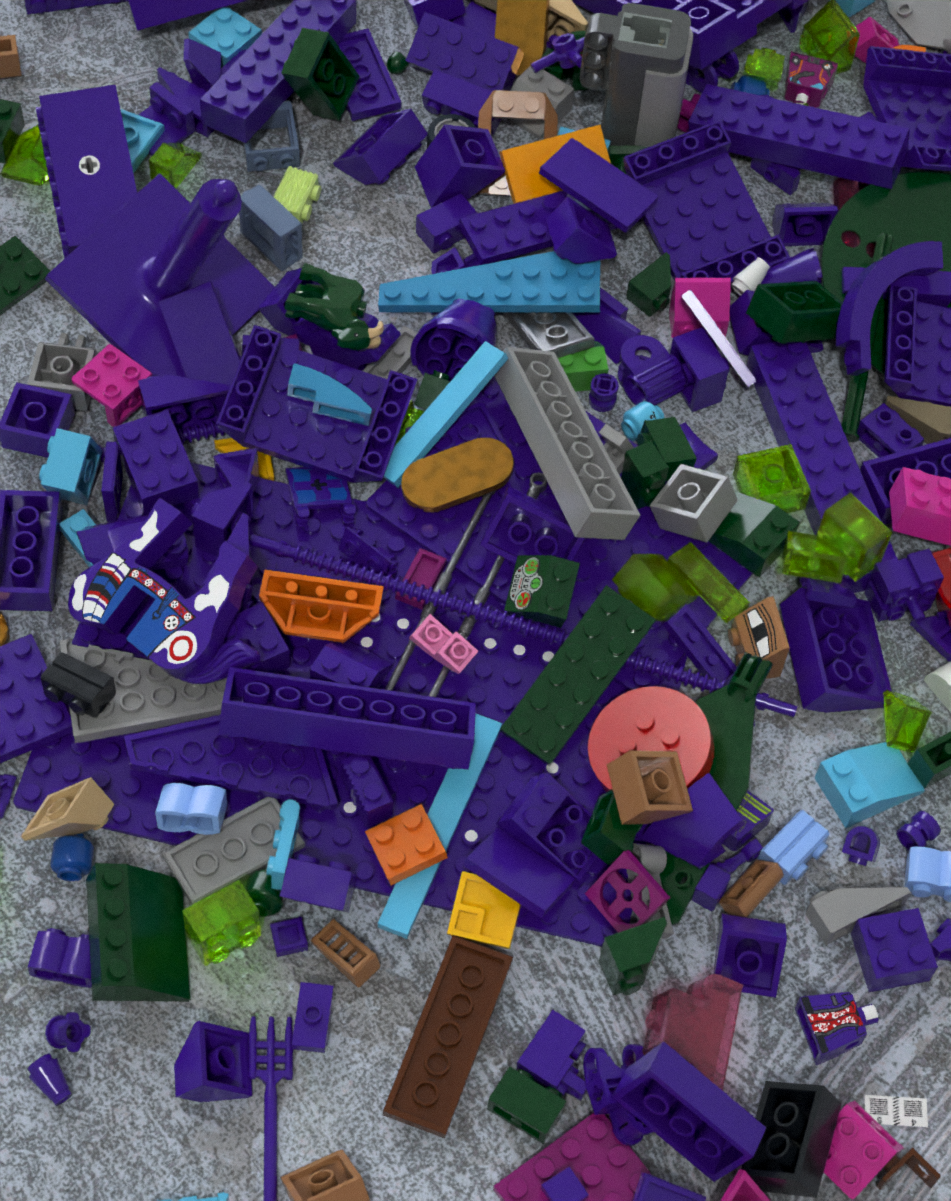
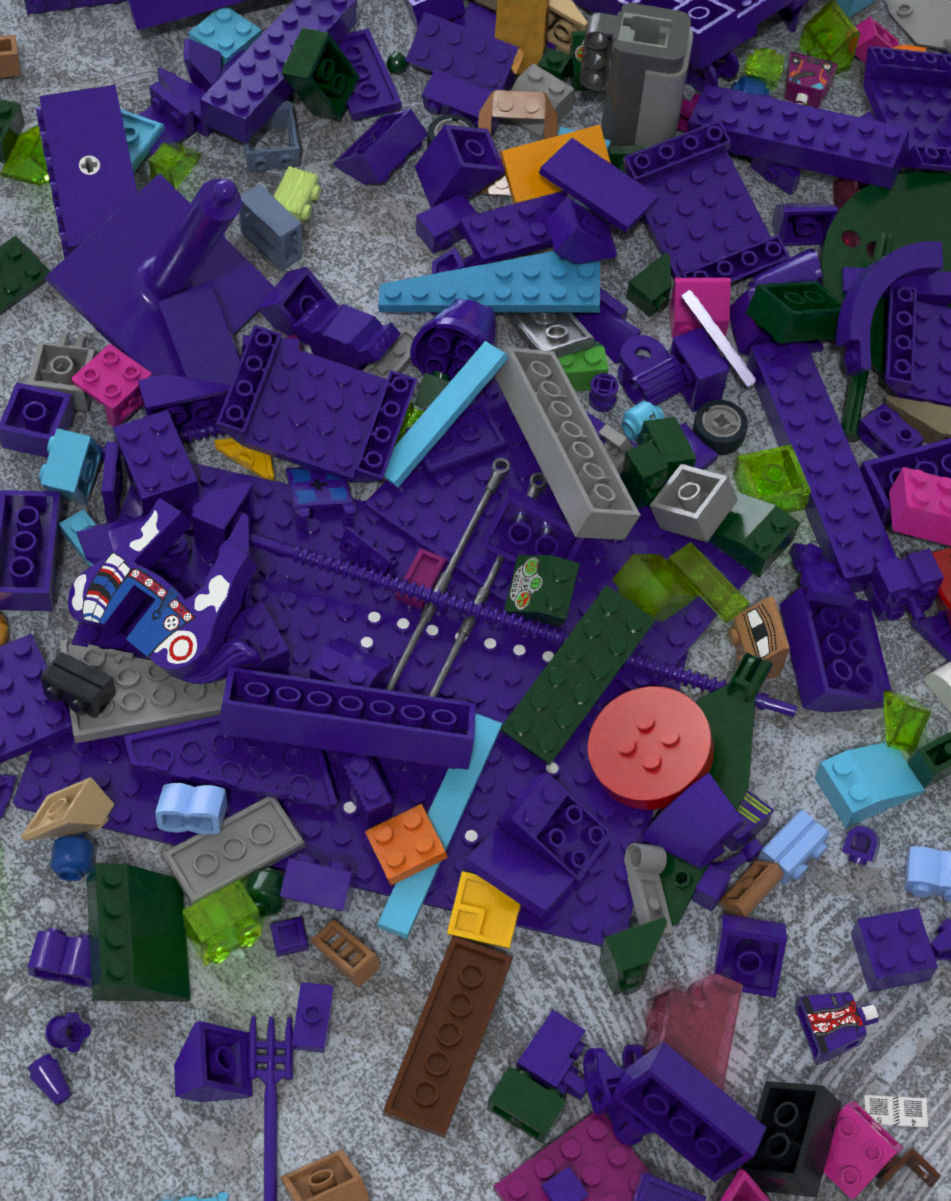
dark purple slope [214,448,259,495] -> none
orange wedge [259,569,384,643] -> none
medium azure hinge [266,799,300,890] -> none
dark green animal [285,263,384,350] -> none
dark azure slope [287,363,372,426] -> none
pearl gold tile [401,438,514,513] -> none
bright pink slope [409,614,478,674] -> none
dark purple bar [530,33,585,73] -> none
dark green brick [581,789,643,865] -> none
magenta piece [585,850,670,933] -> none
medium nougat slope [607,750,693,824] -> none
dark purple plate [662,604,737,684] -> none
white cone [731,257,770,296] -> none
clear neon green slope [782,531,847,583] -> none
light grey slope [805,887,911,945] -> none
clear neon green brick [815,492,892,582] -> none
dark purple wheel [896,811,941,851] -> none
none -> wheel [692,400,748,455]

